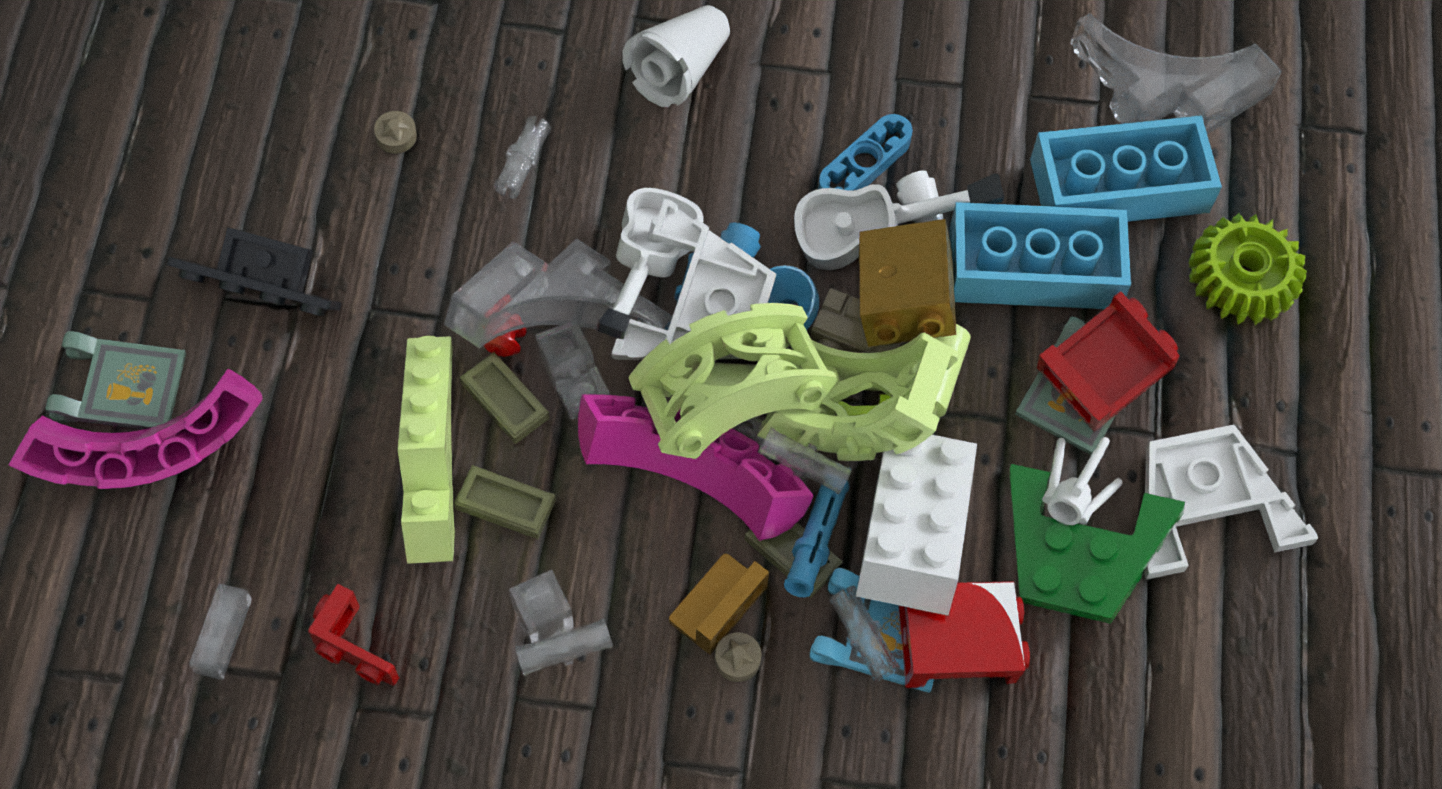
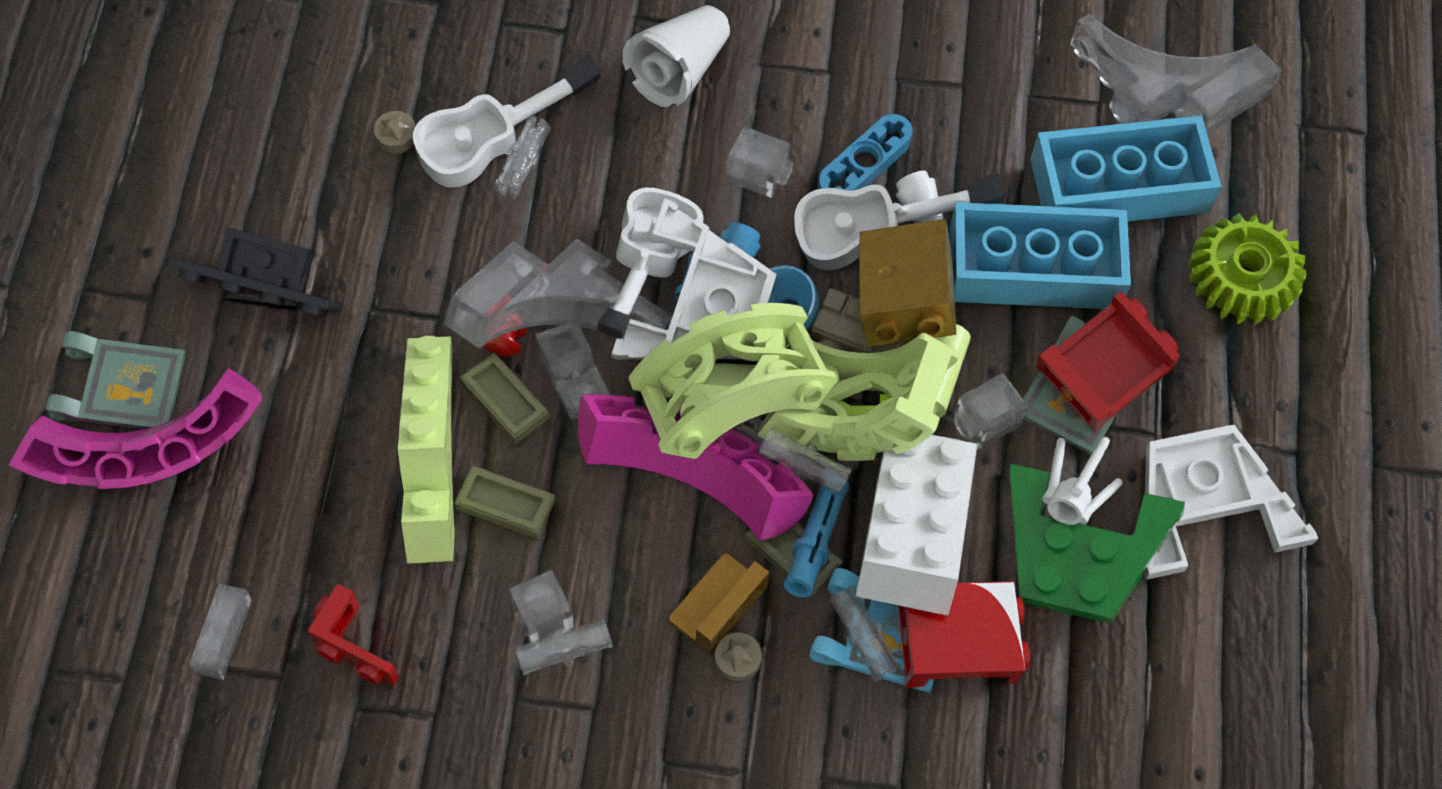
none -> white piece [413,55,601,188]
none -> clear brick [726,126,793,198]
none -> clear brick [954,373,1028,449]

